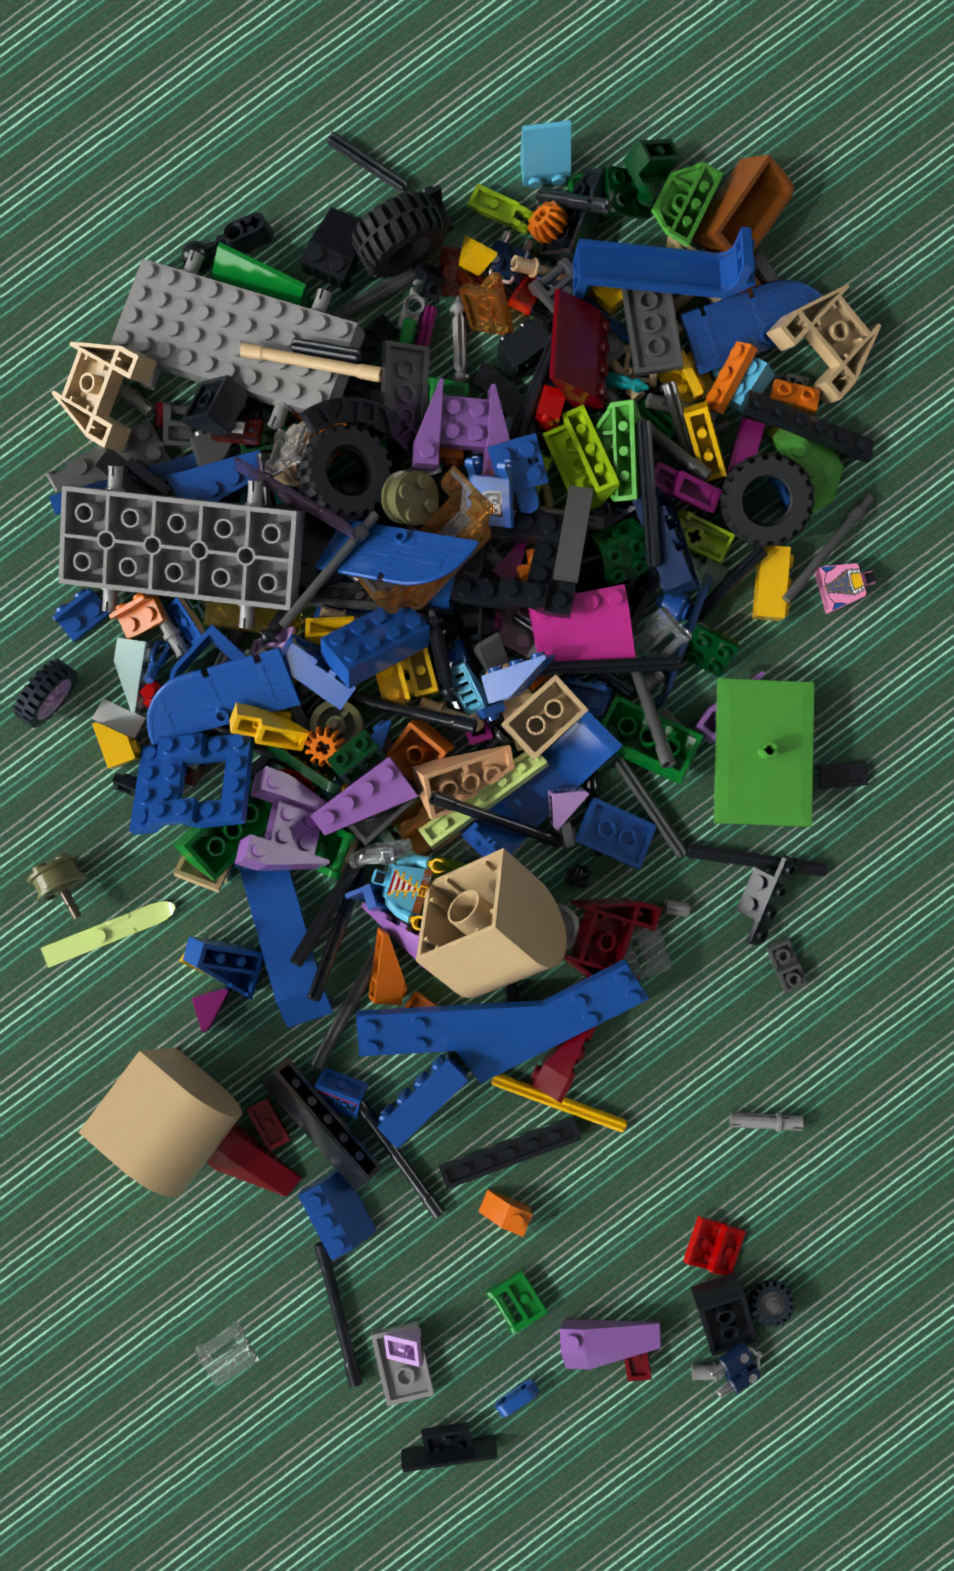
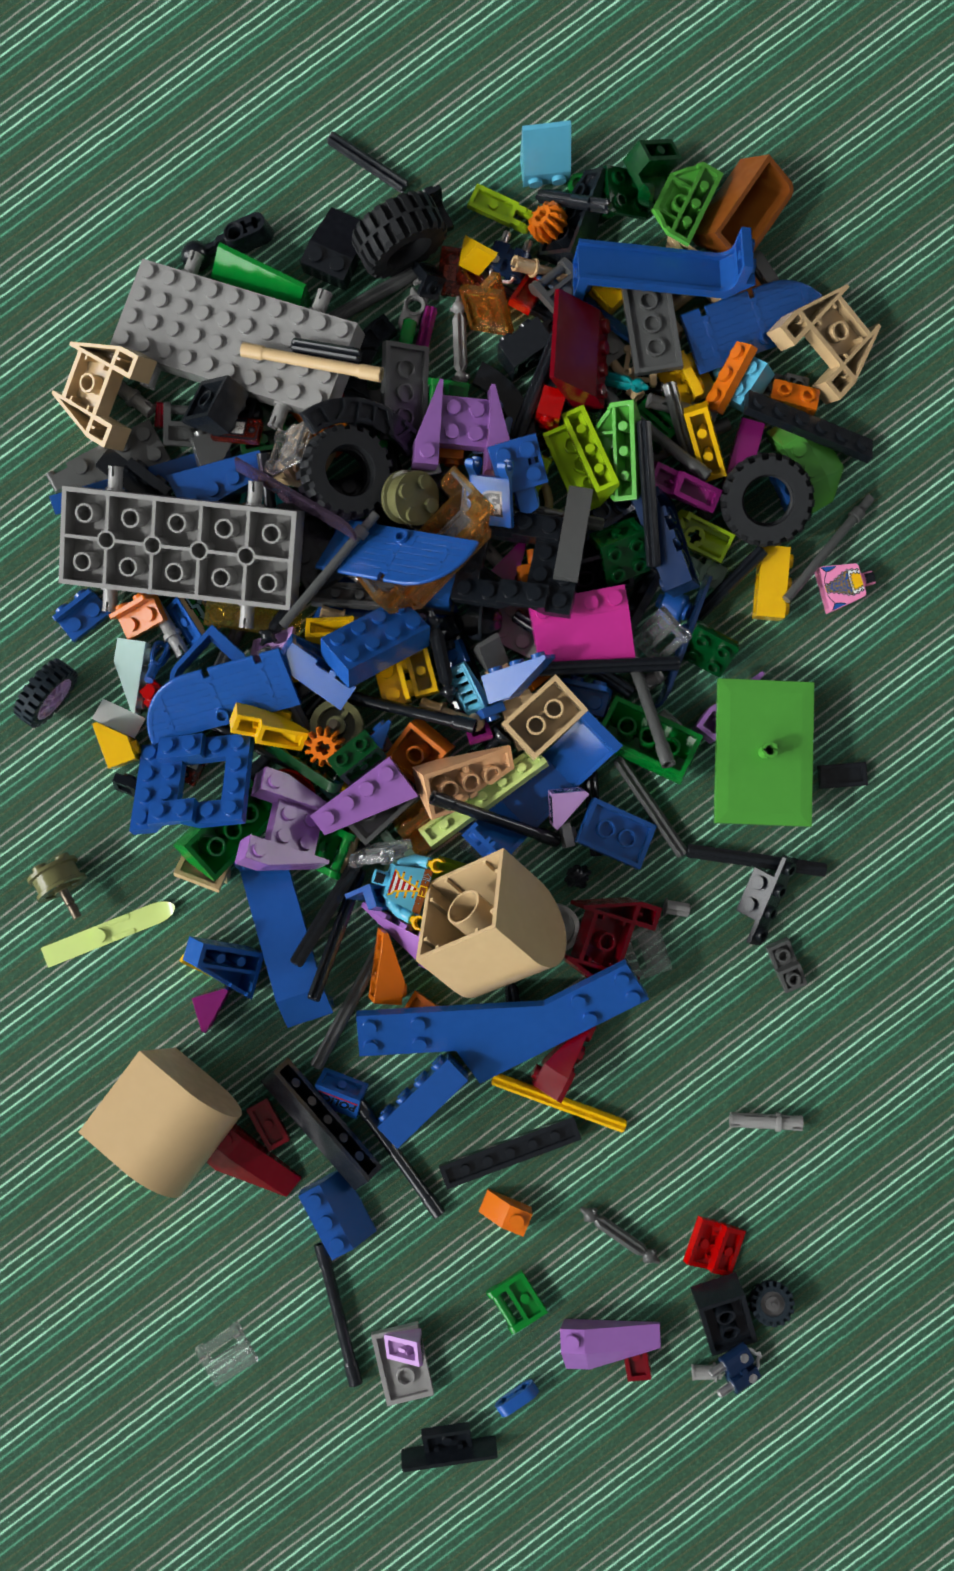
none -> dark grey wheel [580,1207,661,1264]

